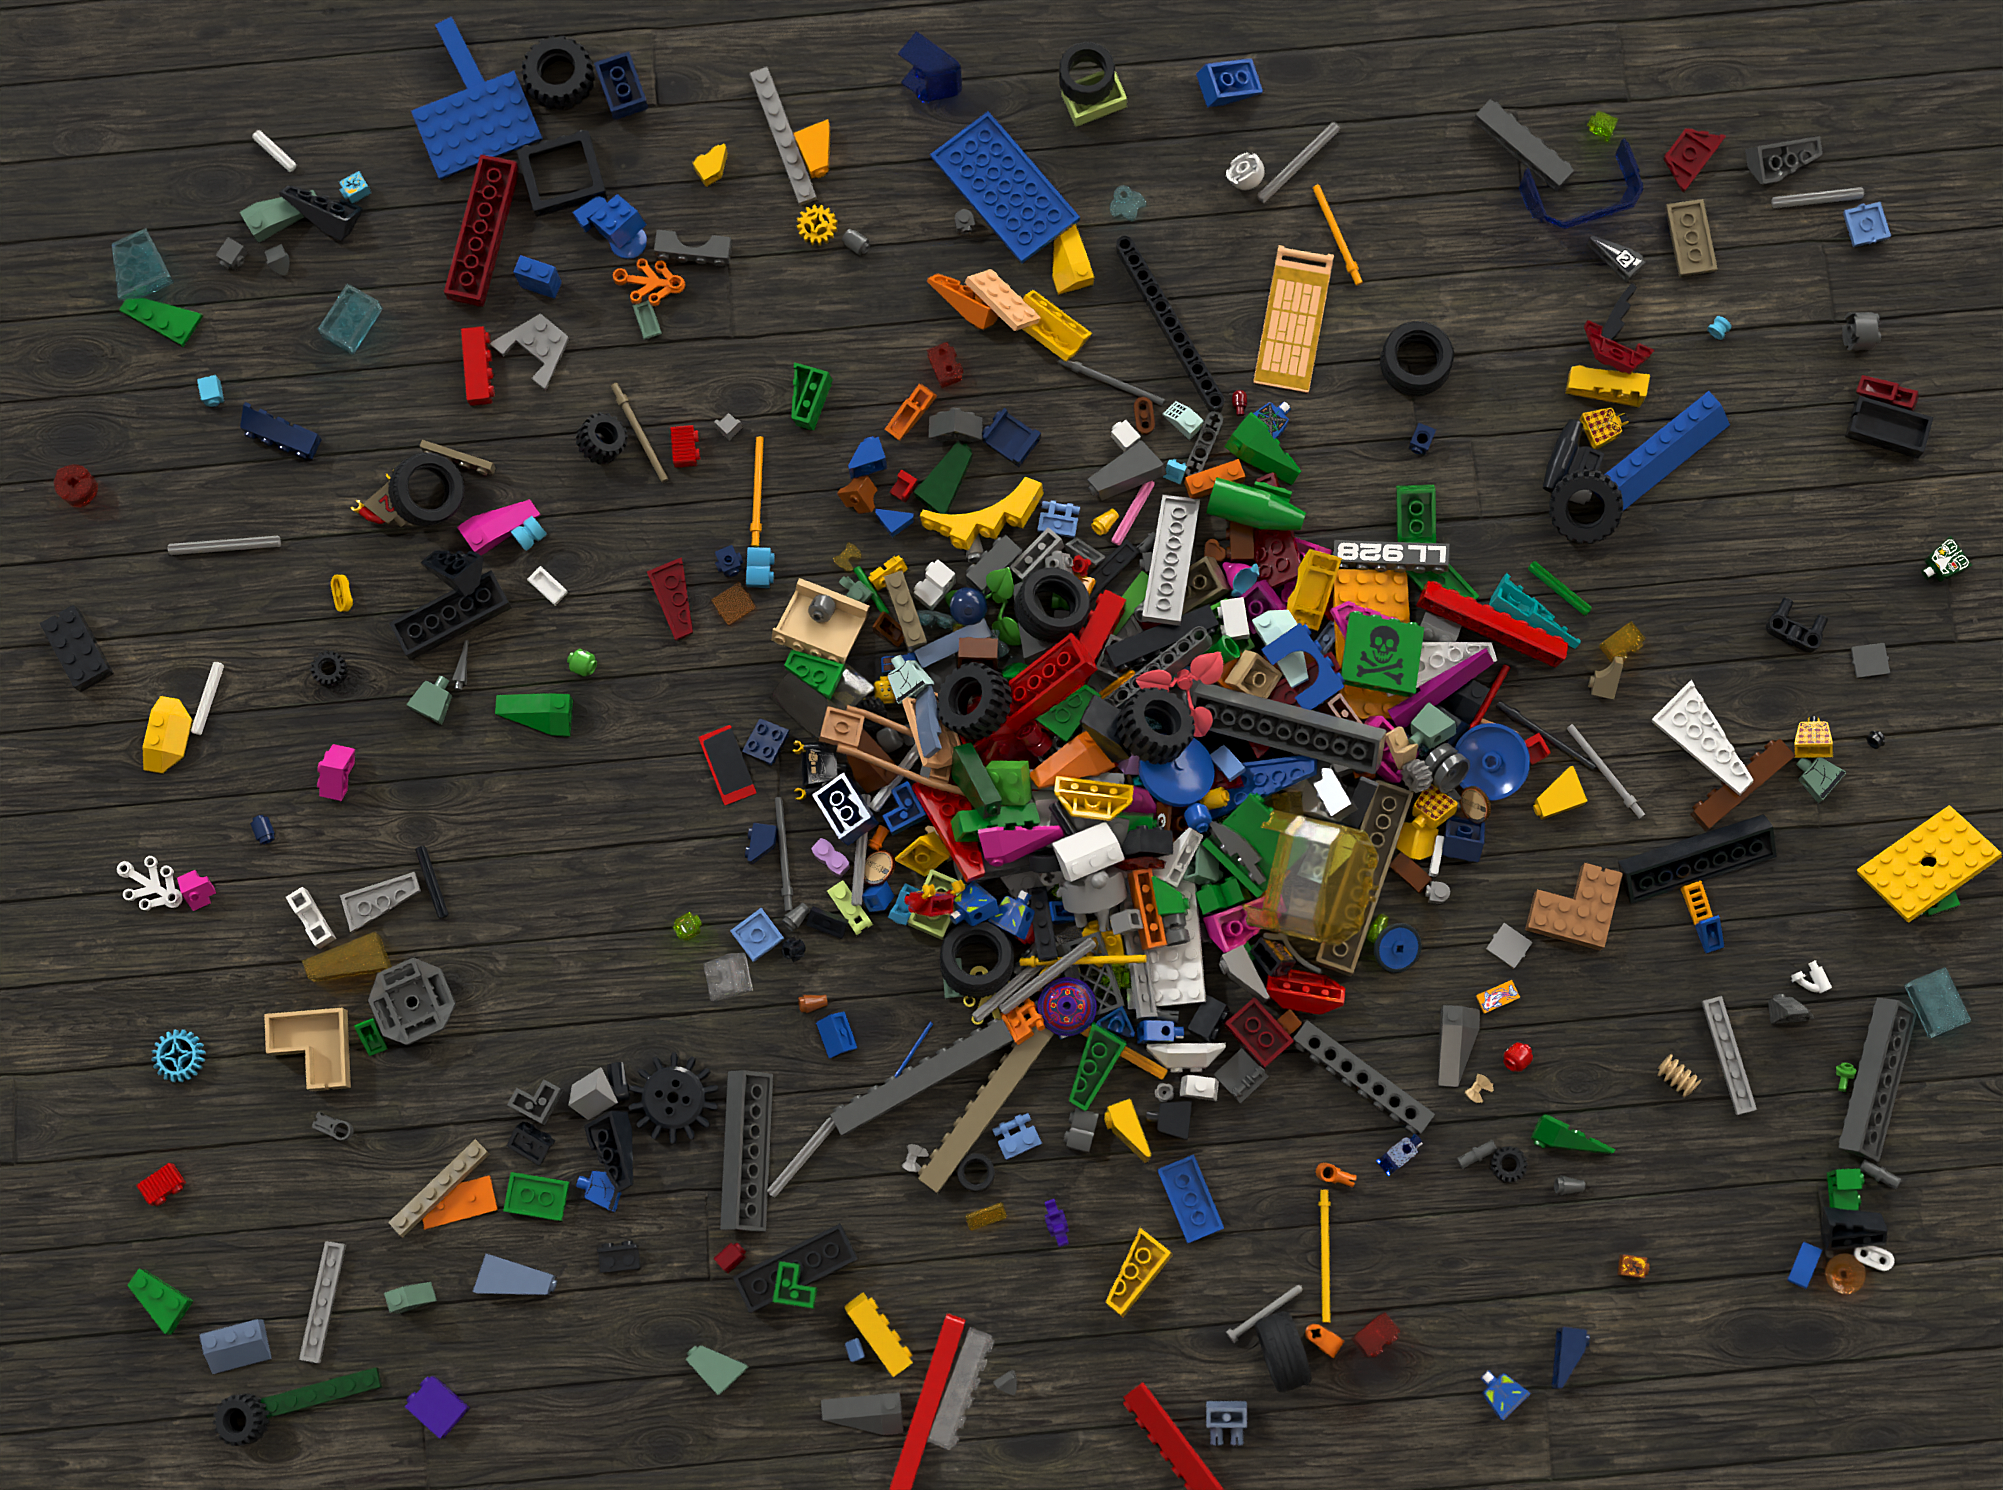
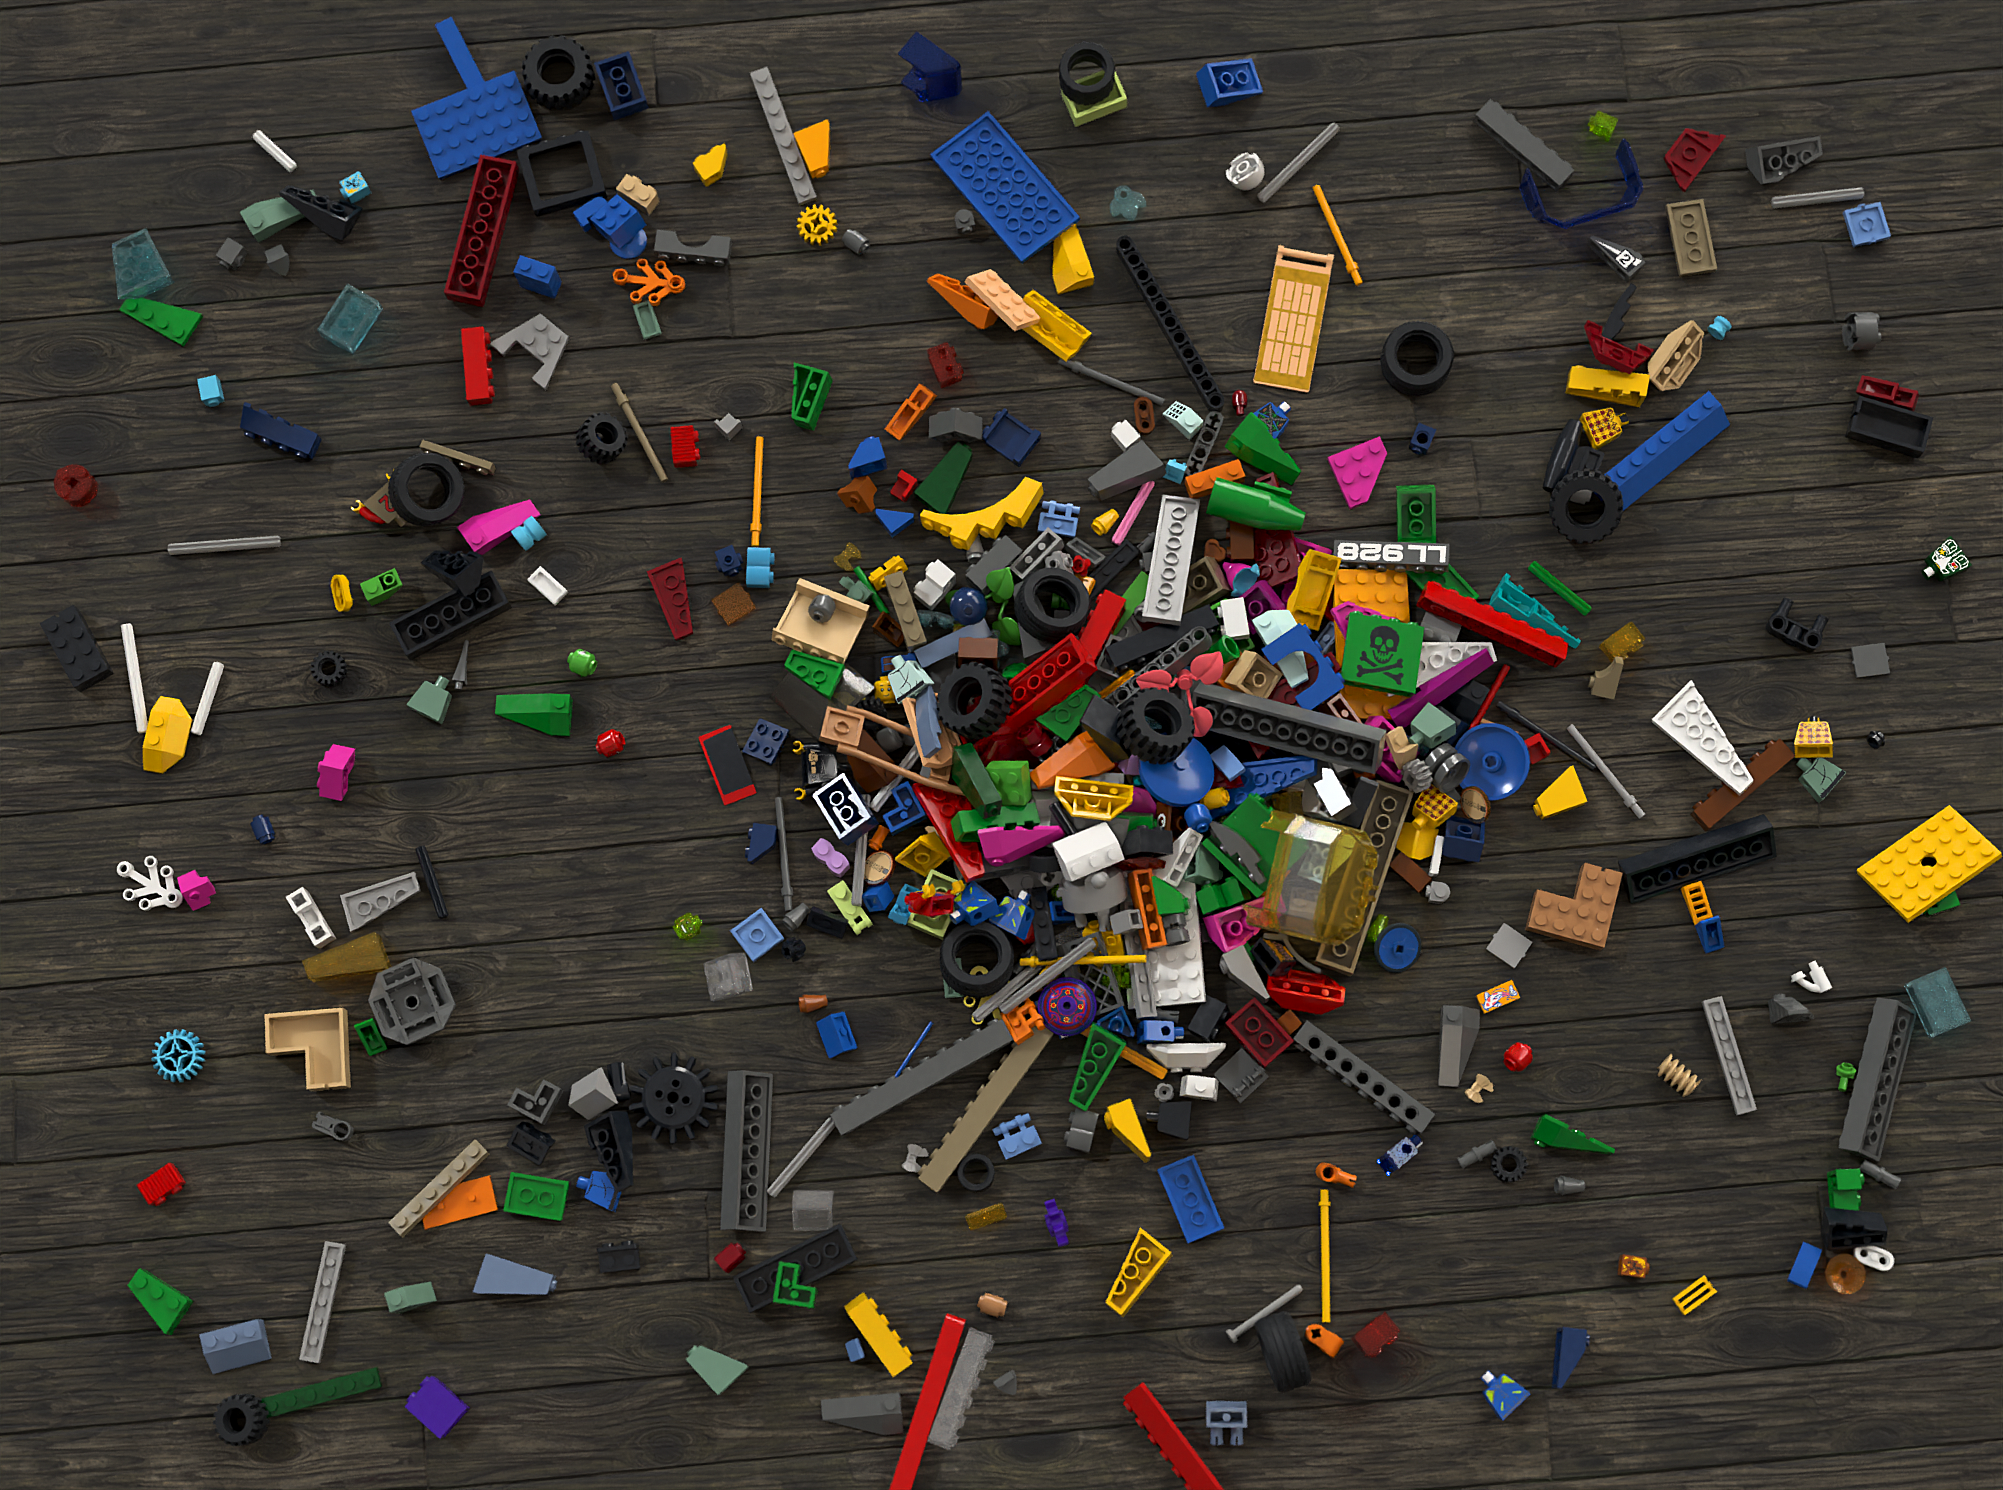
none -> white axle [121,623,148,733]
none -> bright green slope [360,568,403,606]
none -> red head [595,729,626,757]
none -> tan brick [616,174,659,216]
none -> clear slope [792,1190,833,1230]
none -> medium nougat brick [977,1293,1008,1317]
none -> dark pink plate [1327,436,1387,509]
none -> tan wedge [1648,320,1704,391]
none -> yellow tile [1672,1275,1717,1315]

